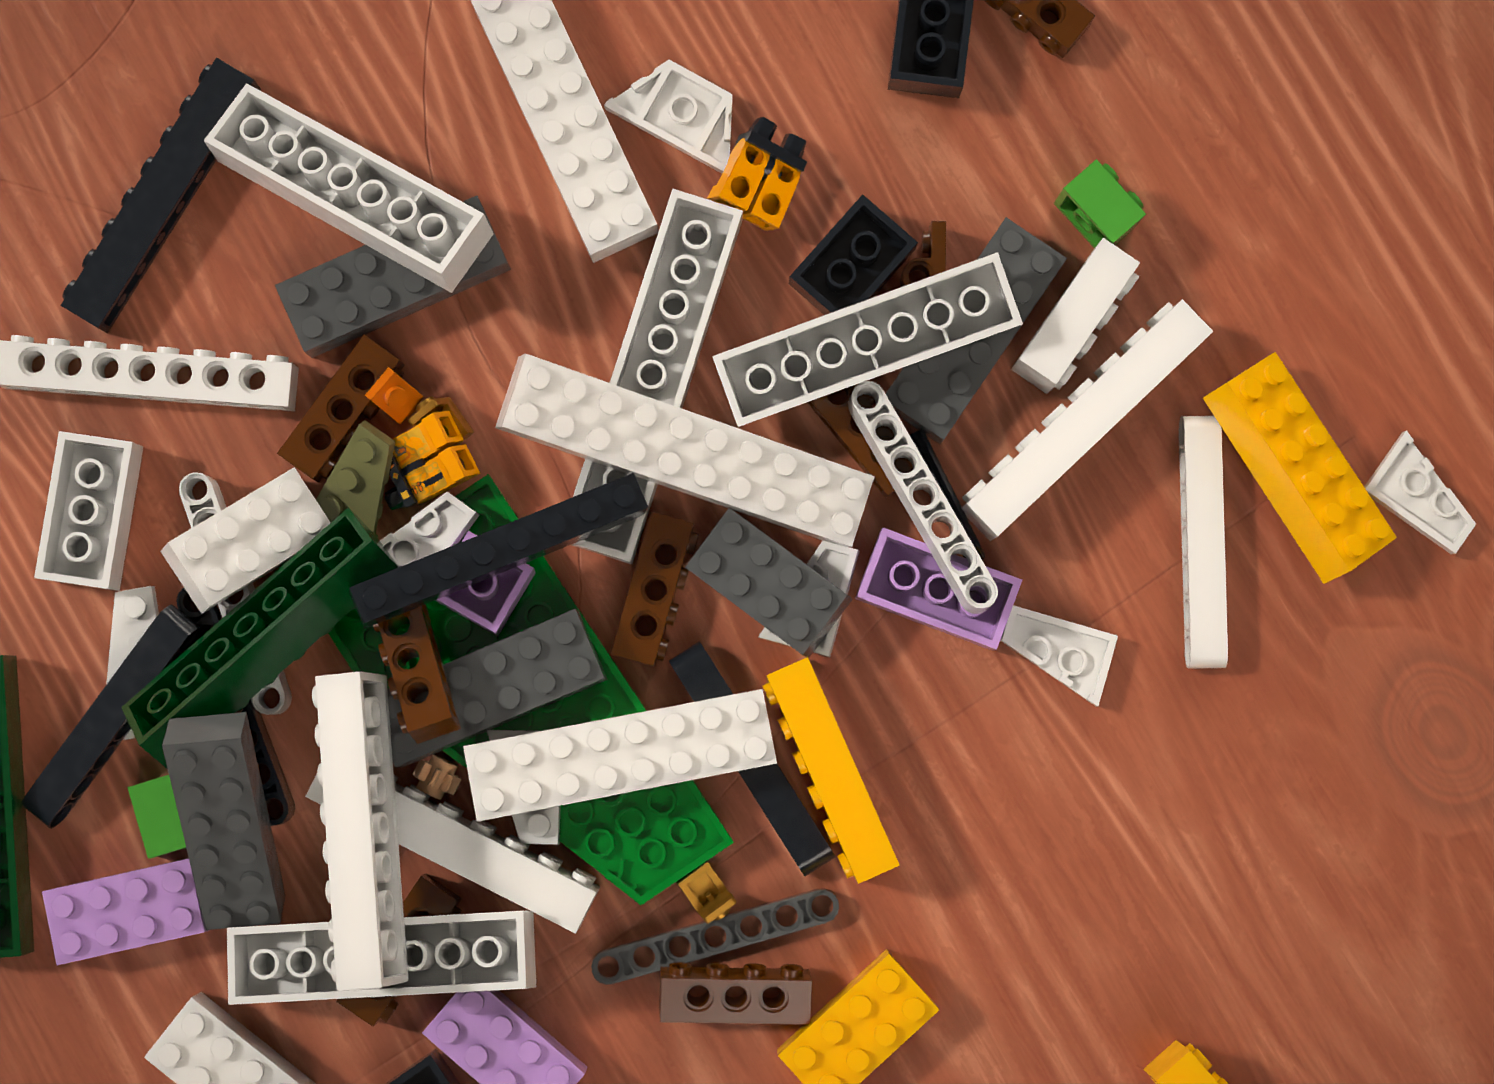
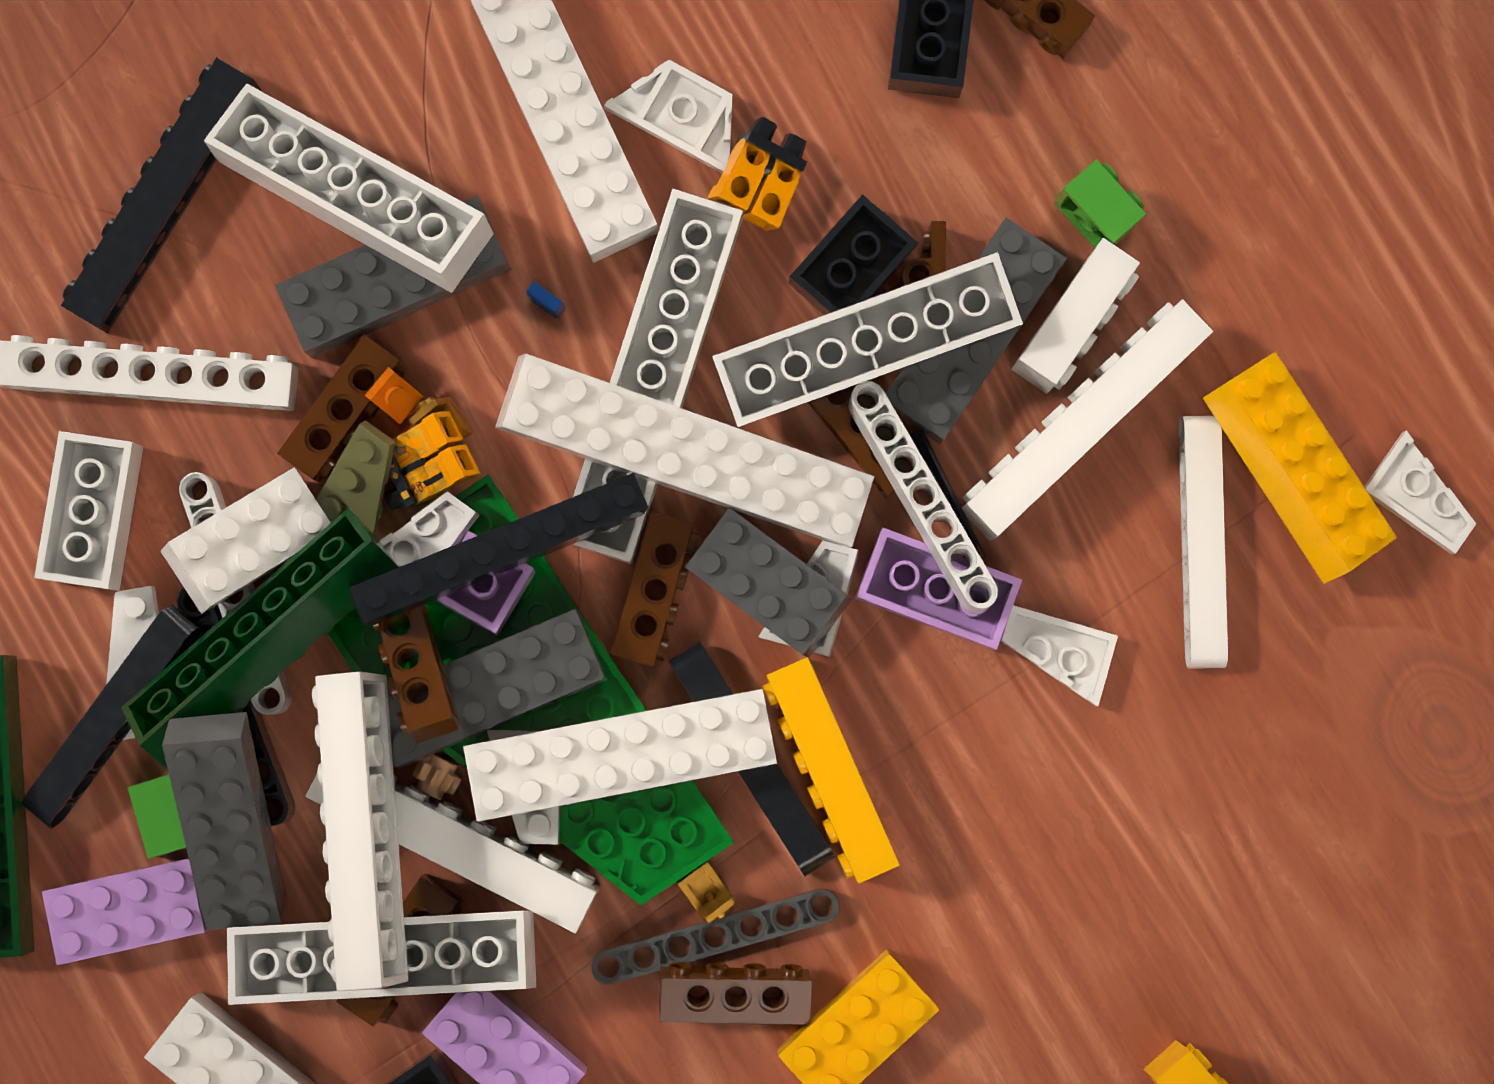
none -> blue tile [526,281,566,319]

